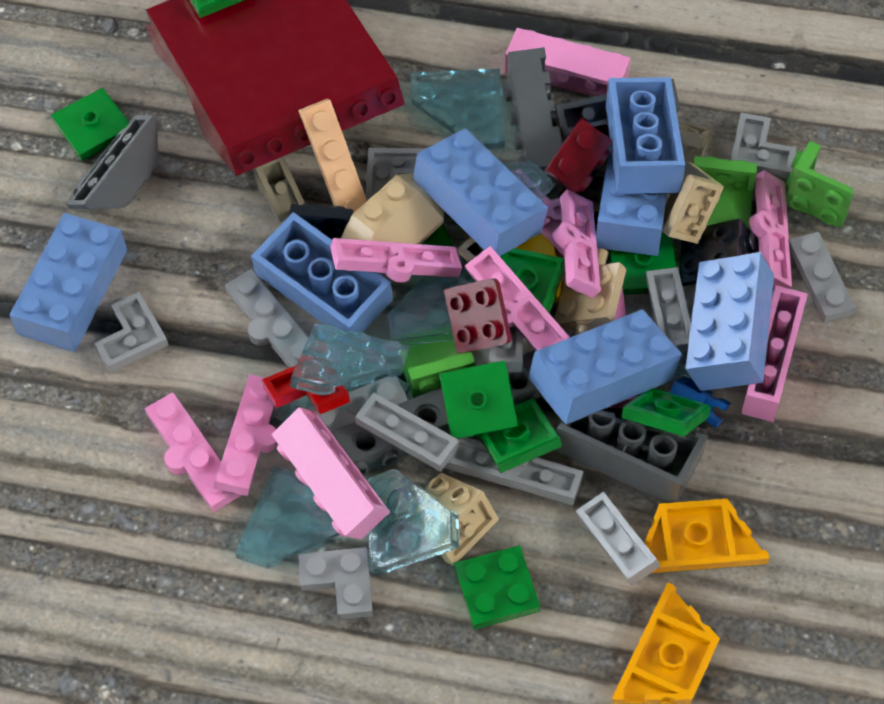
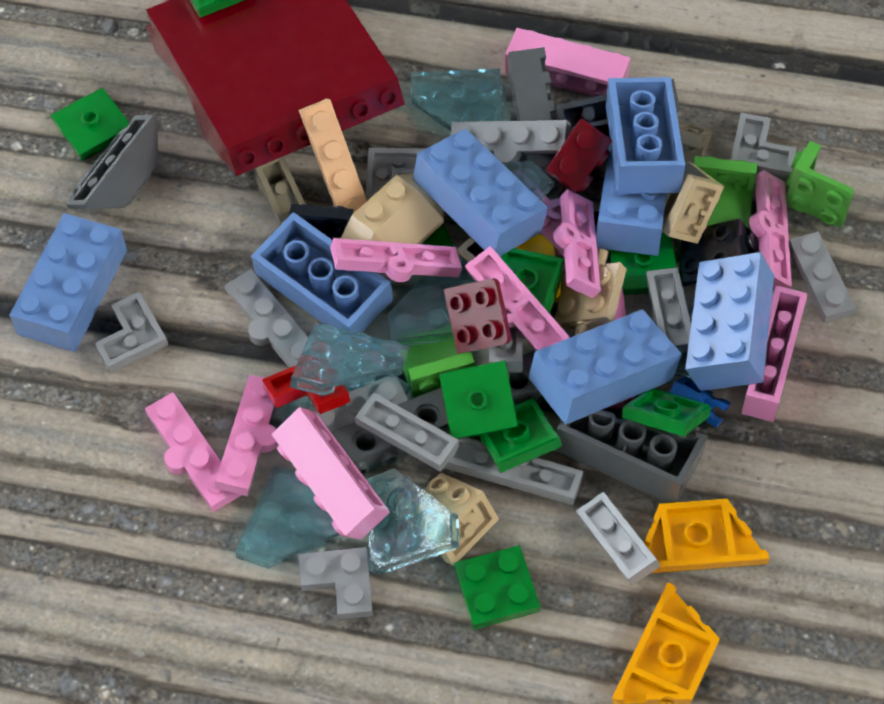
none -> light grey hinge [451,120,571,166]

